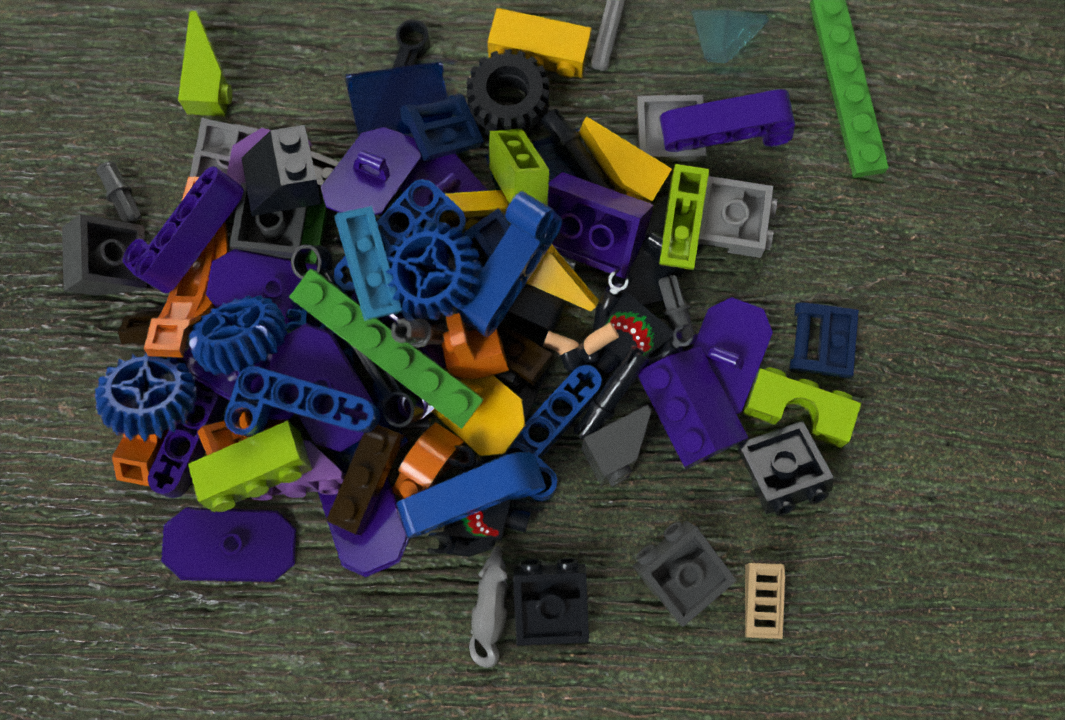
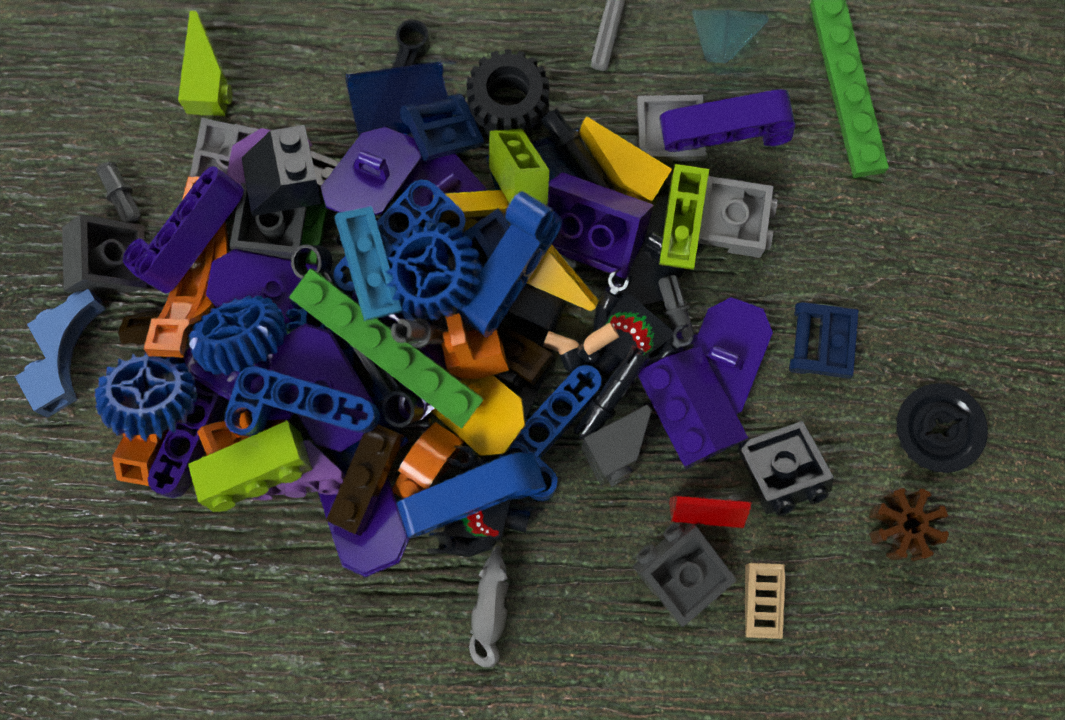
dark purple shield [161,507,296,582] -> none
yellow brick [487,8,592,78] -> none
black plate [513,557,589,646] -> none
lime arch [742,367,861,448] -> none
none -> medium blue arch [15,289,106,418]
none -> red slope [669,496,751,528]
none -> reddish brown gear [869,488,949,561]
none -> black gear [895,383,988,473]

